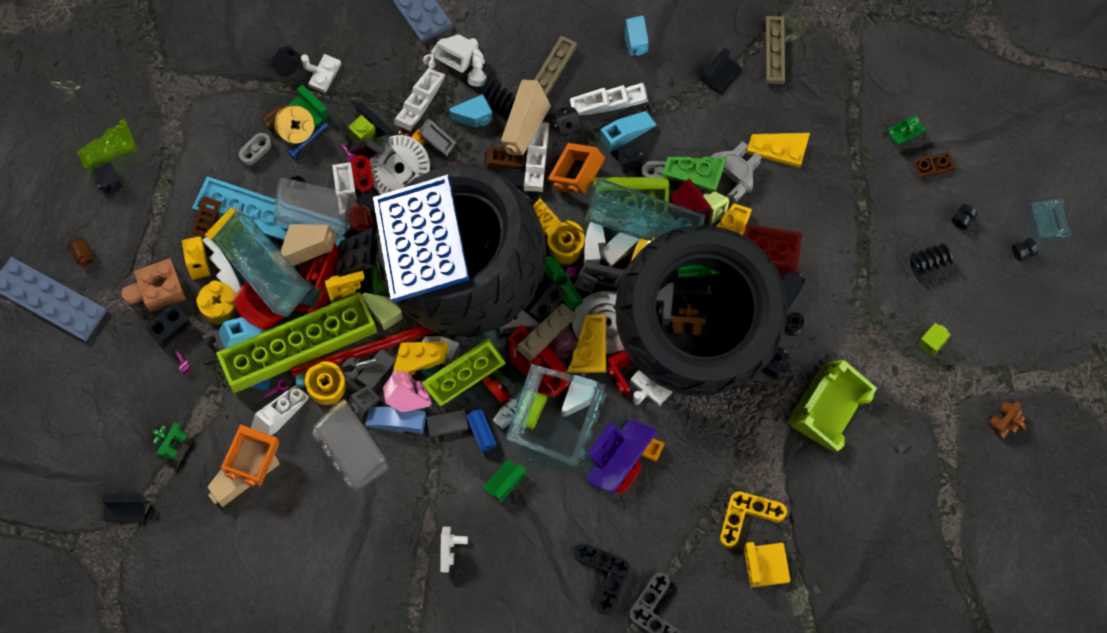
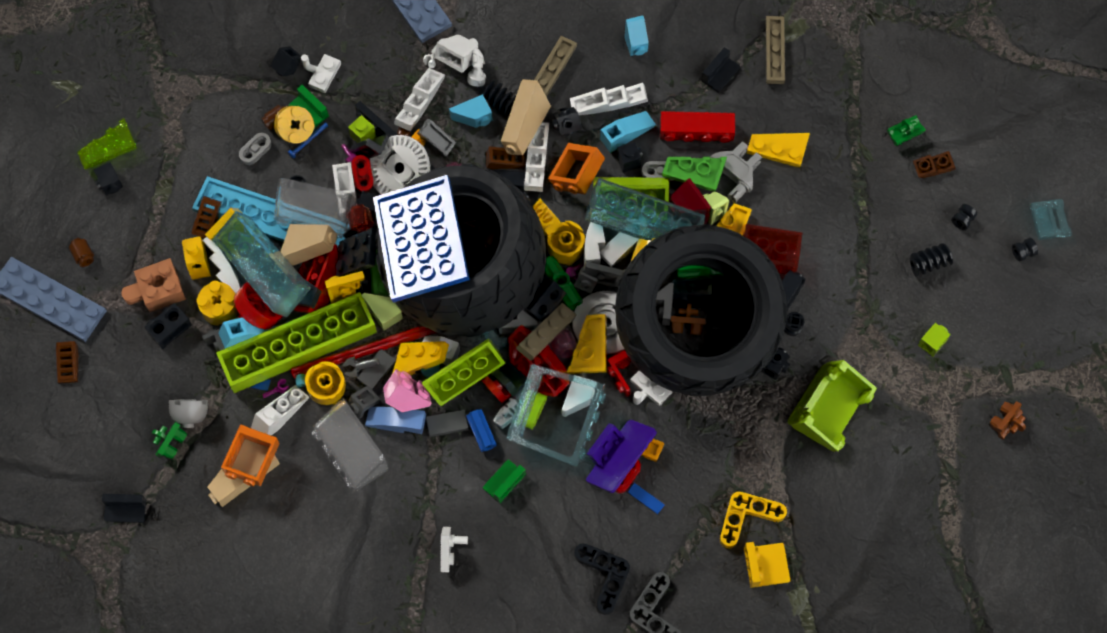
magenta hand [174,349,192,375] -> none
none -> reddish brown slope [56,341,78,384]
none -> light grey cylinder [169,399,208,428]
none -> blue window [627,483,665,514]
none -> red brick [660,111,735,143]

